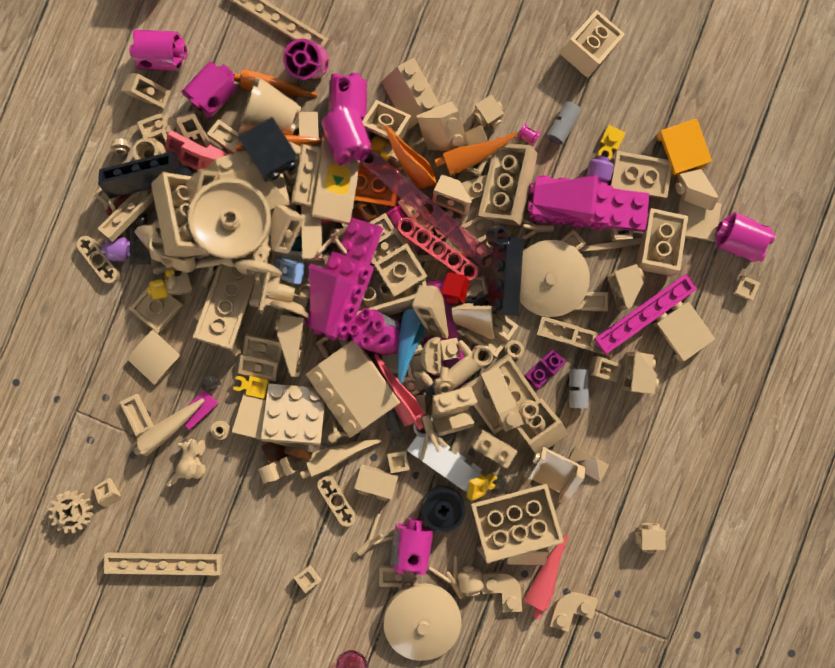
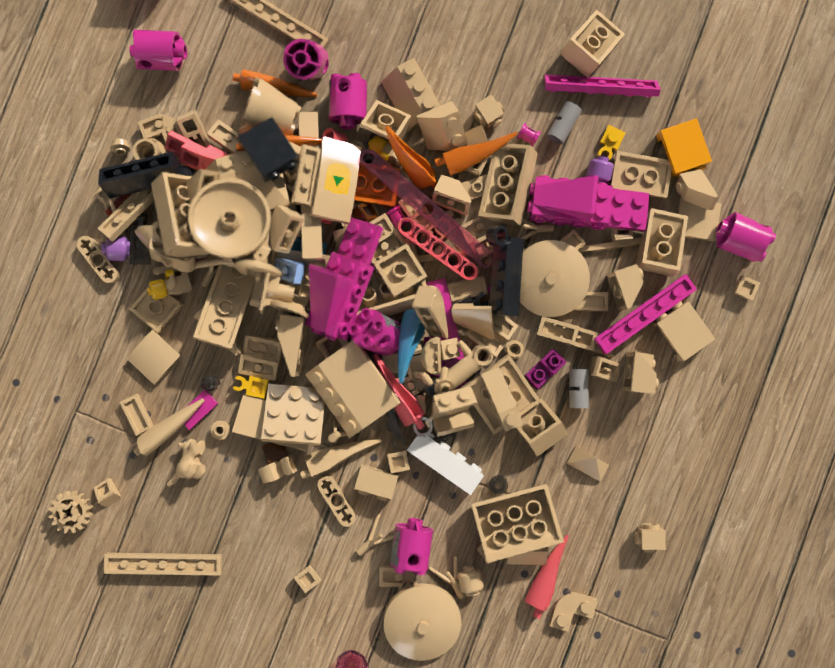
tan slope [121,73,171,109] -> none
dark pink cylinder [181,61,238,119] -> none
reddish brown plate [284,446,313,462] -> none
tan plant [317,229,347,254] -> none
dark pink cylinder [321,106,372,166] -> none
tan plant [420,415,447,460] -> none
black wheel [422,485,465,532] -> none
red brick [441,272,470,305] -> none
yellow plate [466,473,497,501] -> none
tan panel [470,427,517,468] -> none
tan plate [482,572,522,612] -> none
tan plate [519,400,539,420] -> none
tan panel [523,447,585,506] -> none
none -> dark pink plate [544,74,661,98]

